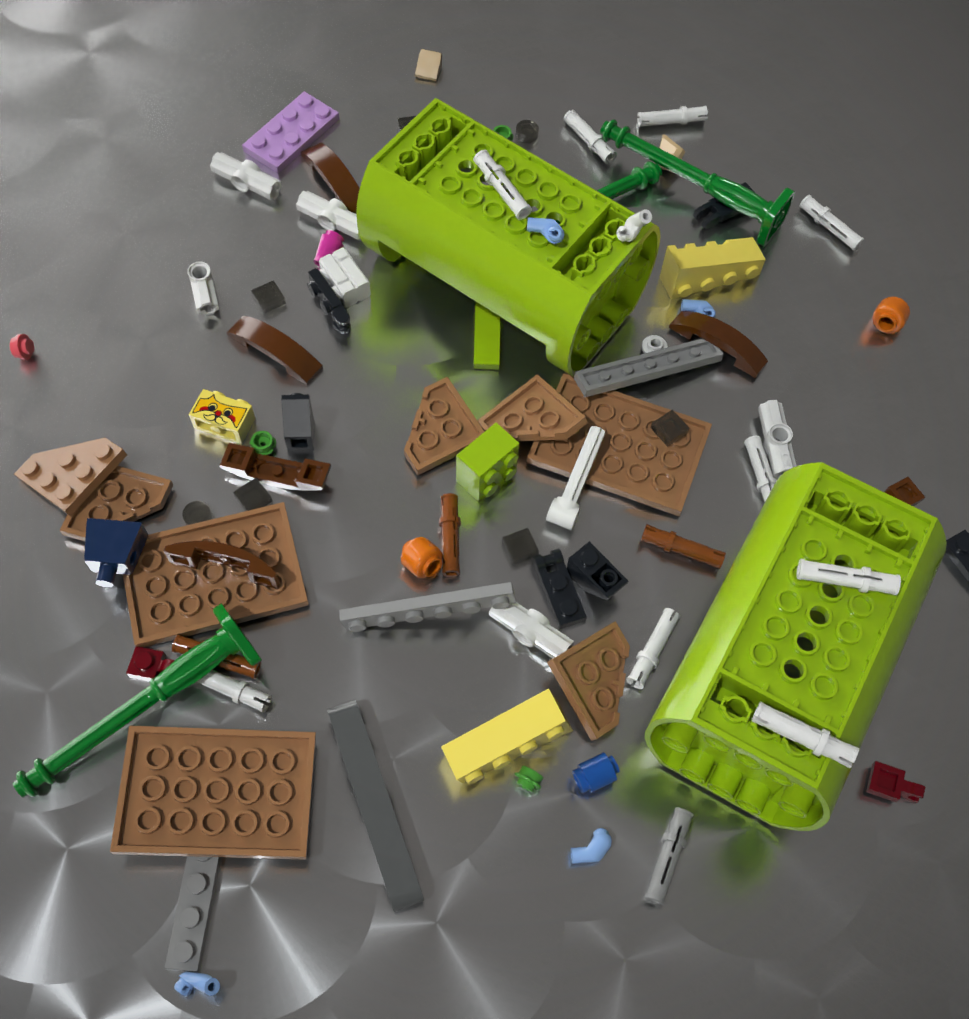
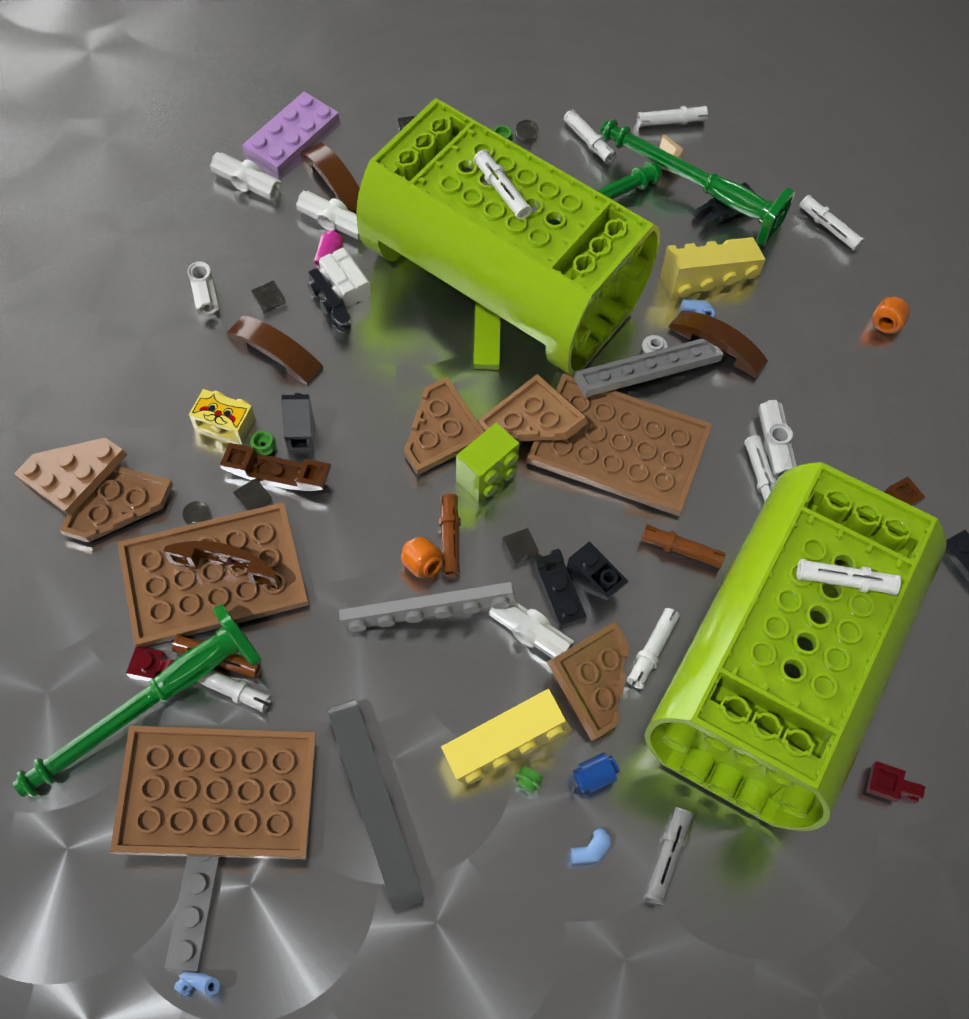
coral plate [10,334,34,360] -> none
dark blue torso [84,518,148,587] -> none
tan slope [415,49,442,81] -> none
light blue arm [527,217,564,244] -> none
white axle [546,426,605,531] -> none
white arm [617,209,652,242] -> none
clear smoke tile [651,409,690,447] -> none
white pin [751,701,859,768] -> none

